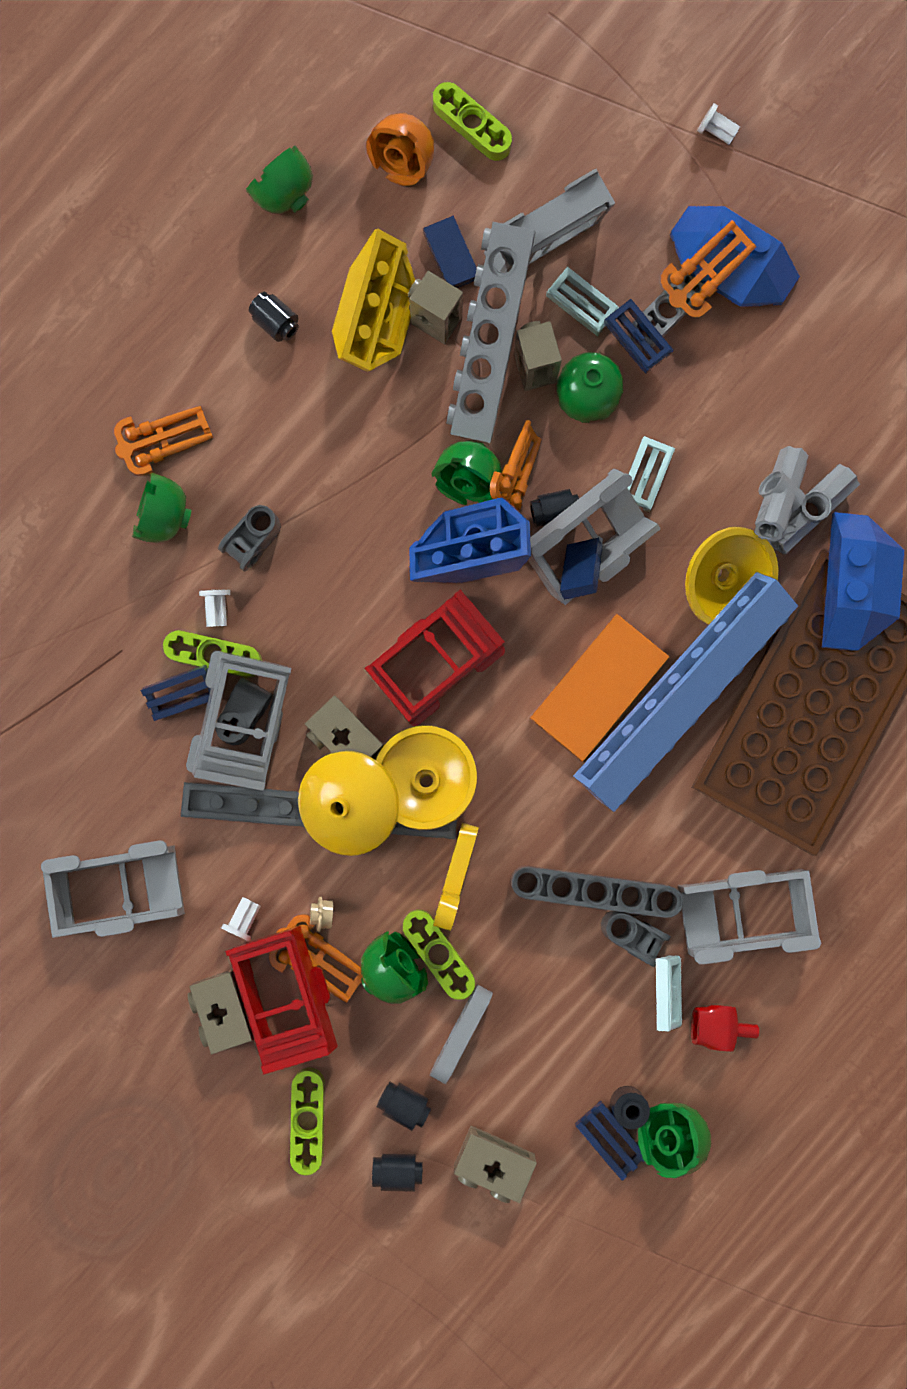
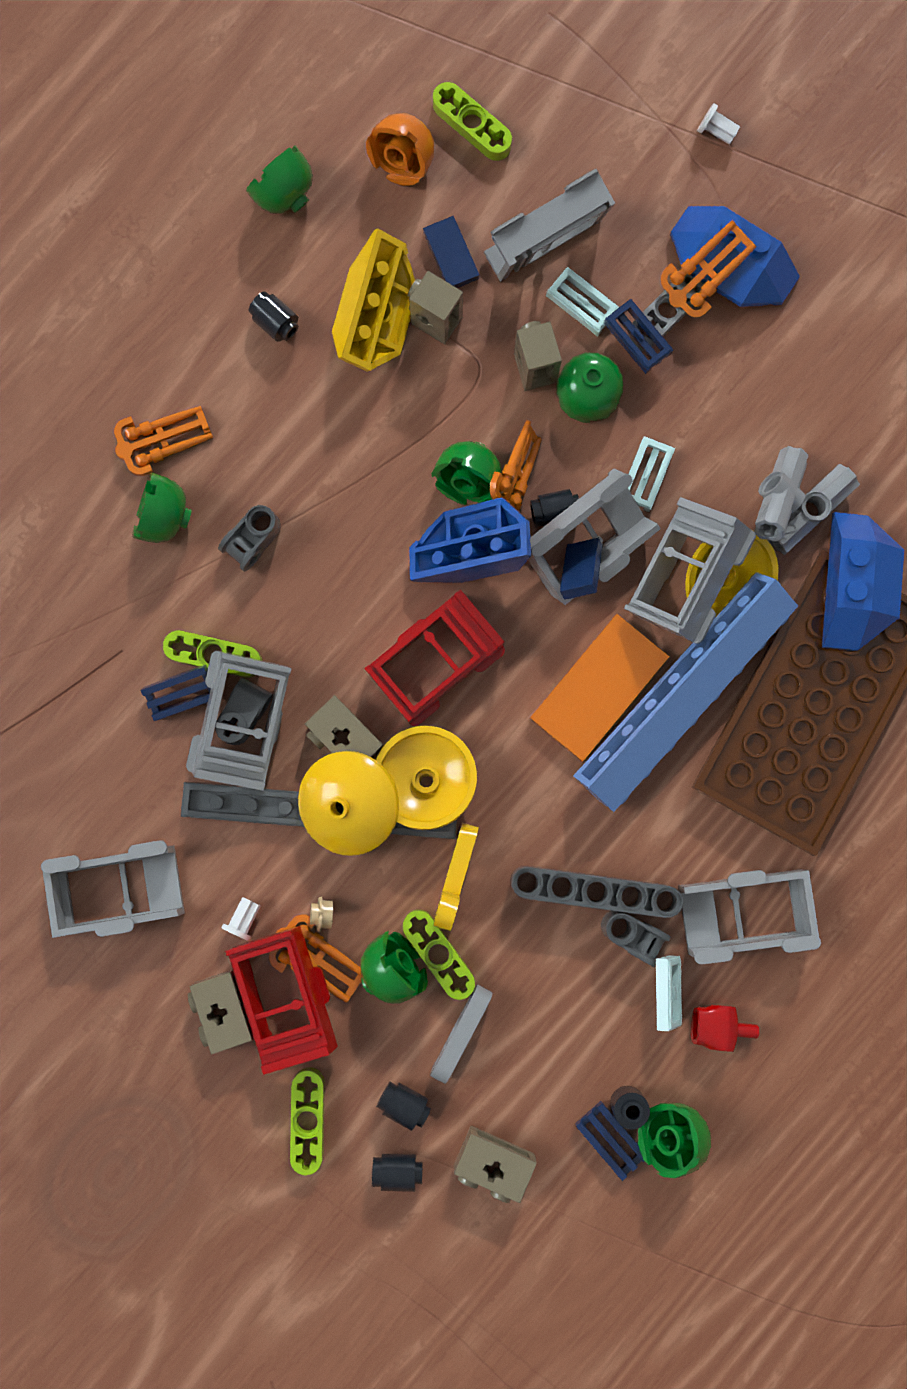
white piece [199,590,230,627] -> none
light grey brick [446,222,536,443] -> none
none -> light grey piece [624,497,756,644]

